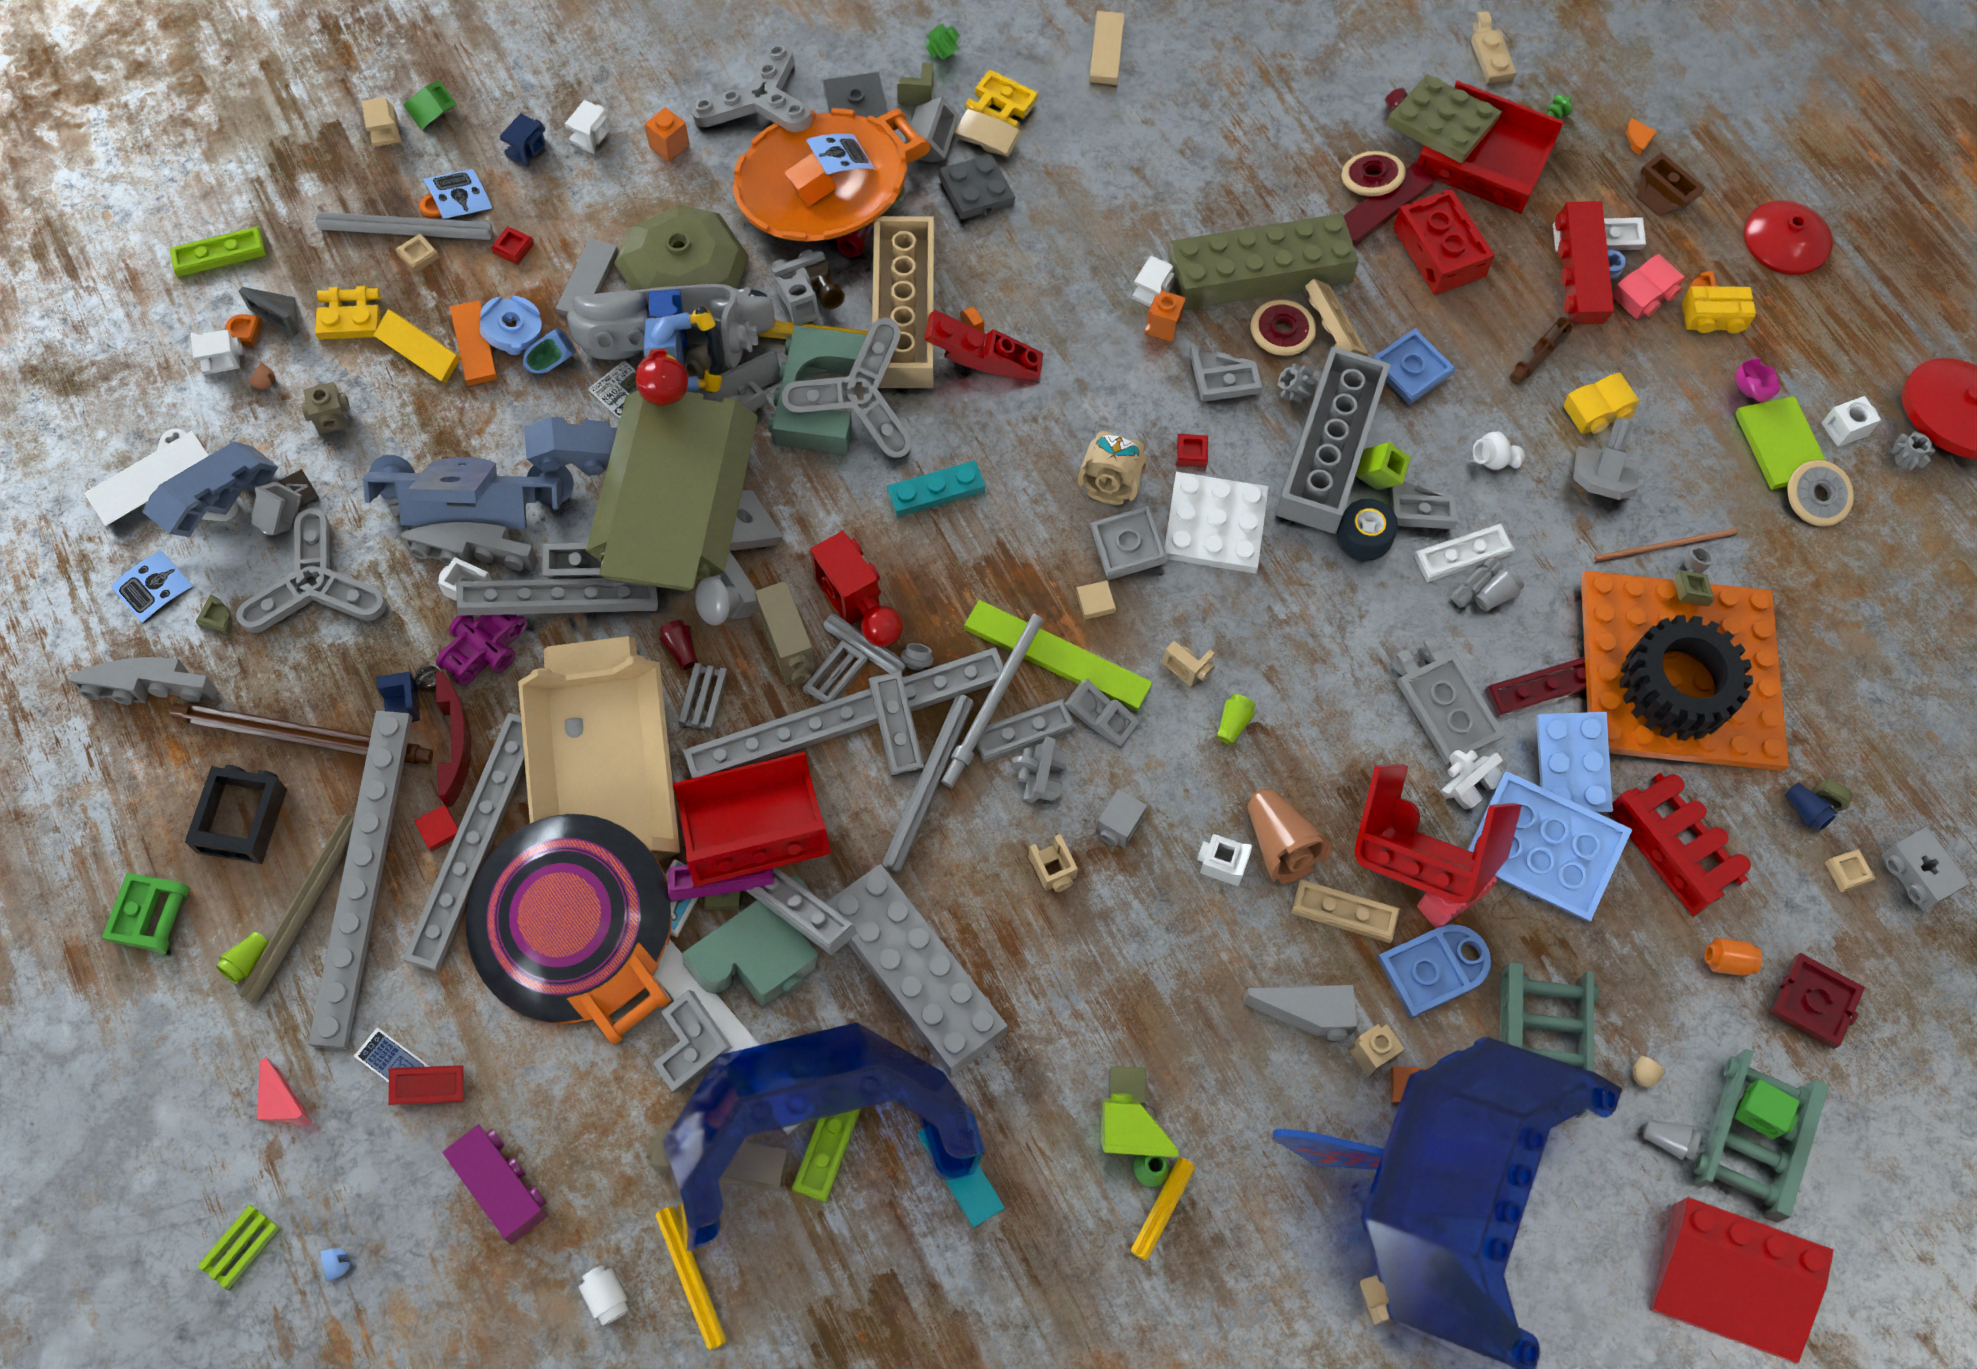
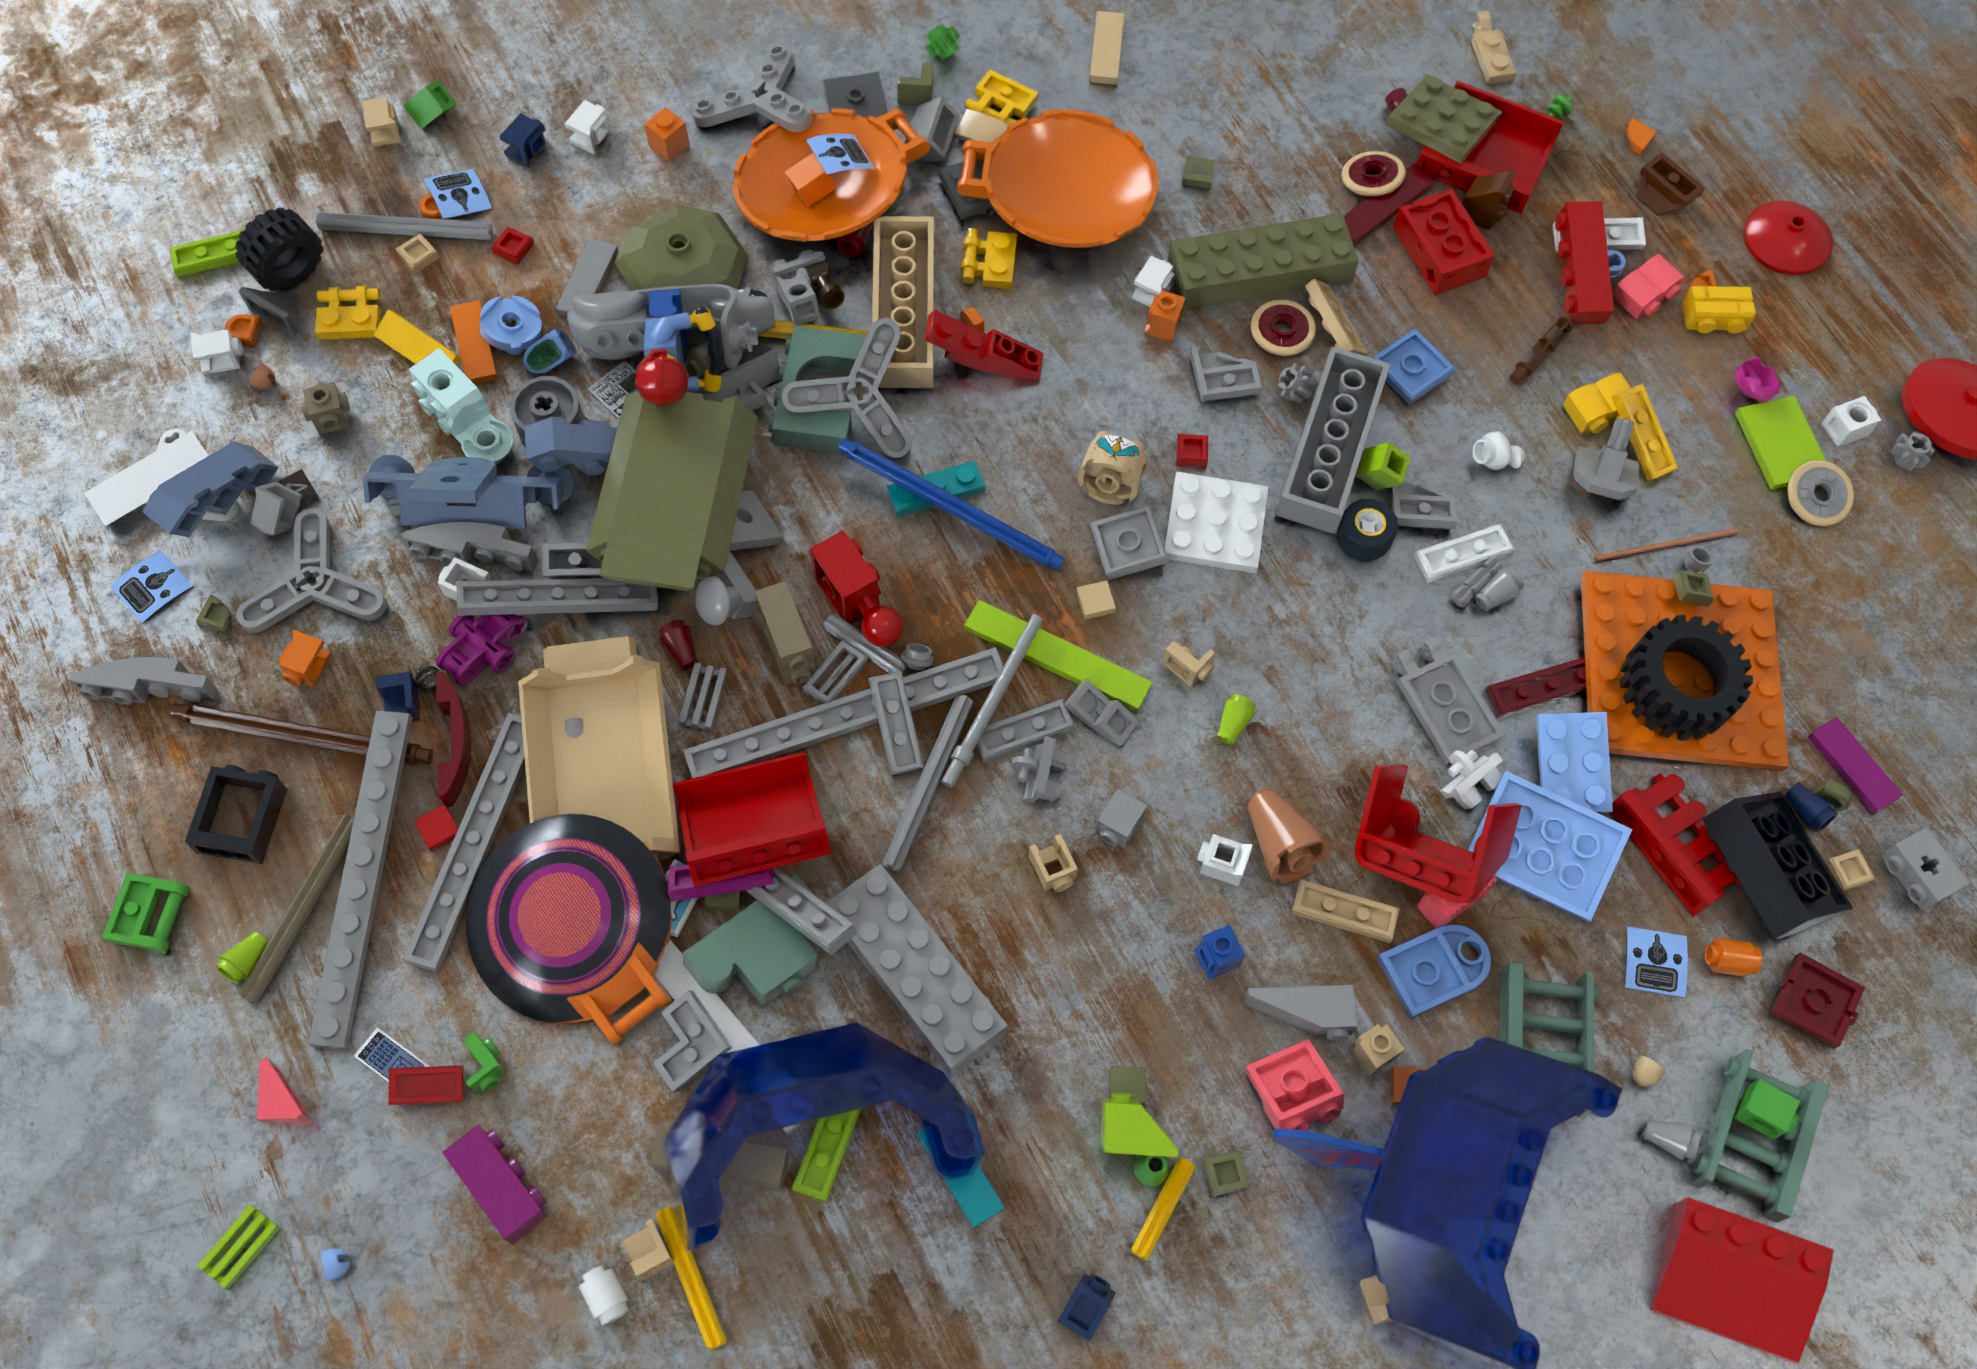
none -> black tyre [235,208,323,292]
none -> orange window [278,630,332,687]
none -> light aqua brick [408,348,513,464]
none -> bright green bracket [462,1032,506,1094]
none -> flat silver wheel [510,376,585,447]
none -> tan panel [623,1218,674,1281]
none -> blue piece [837,438,1065,571]
none -> orange dish [957,109,1158,248]
none -> yellow plate [960,228,1017,289]
none -> dark blue bracket [1057,1274,1116,1341]
none -> olive tile [1181,156,1215,189]
none -> blue window [1194,924,1245,980]
none -> olive plate [1203,1151,1249,1197]
none -> coral plate [1246,1039,1344,1131]
none -> reddish brown slope [1462,171,1515,230]
none -> yellow tile [1612,383,1678,481]
none -> sticker [1625,926,1688,997]
none -> black slope [1702,791,1854,939]
none -> magenta tile [1808,717,1903,815]

